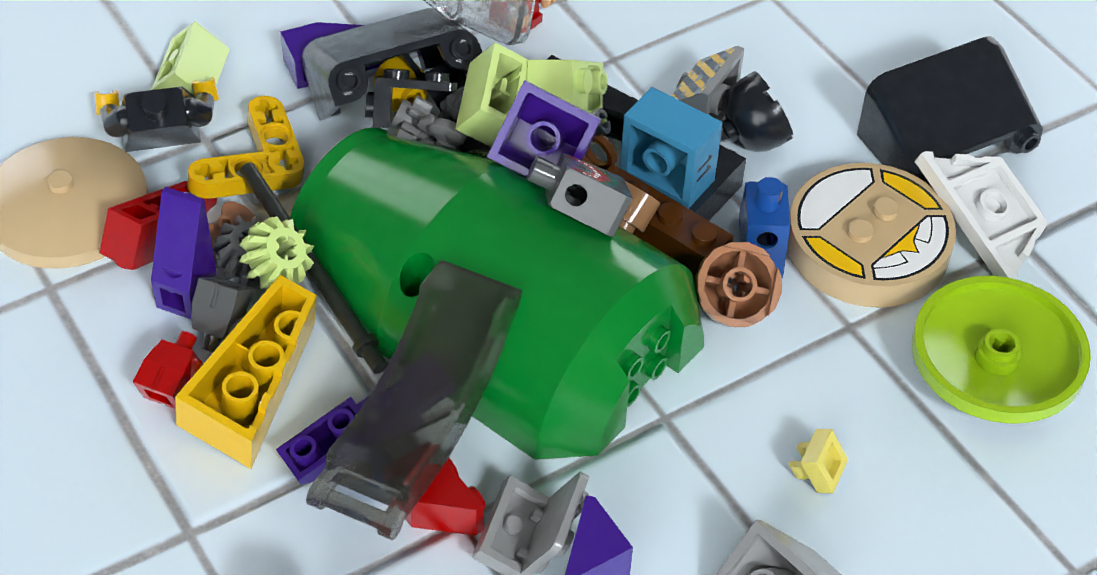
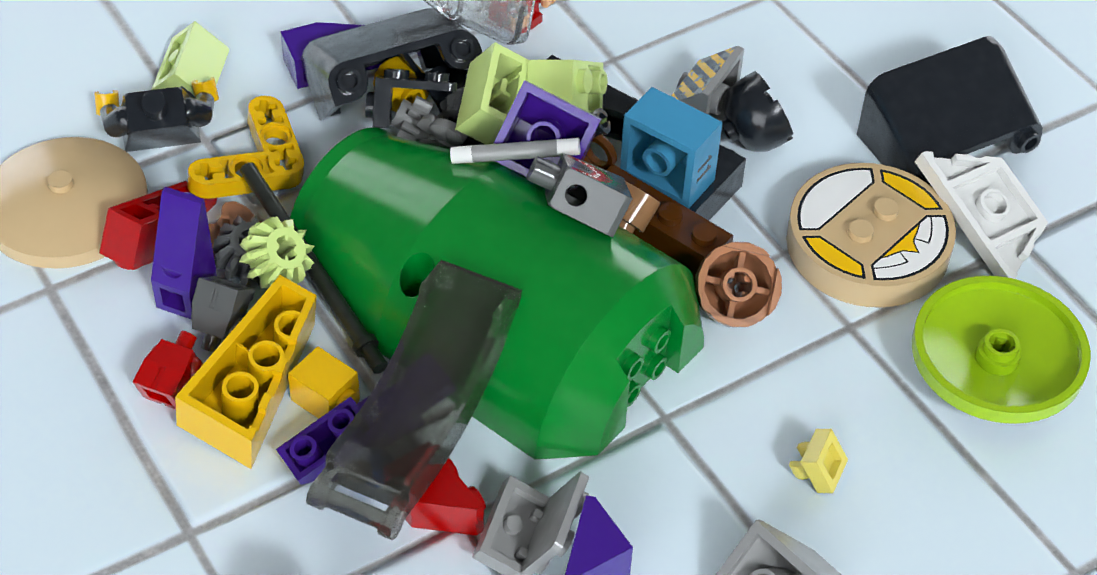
blue torso [739,177,790,278] -> none
none -> yellow brick [288,346,360,419]
none -> light grey bar [450,138,580,164]

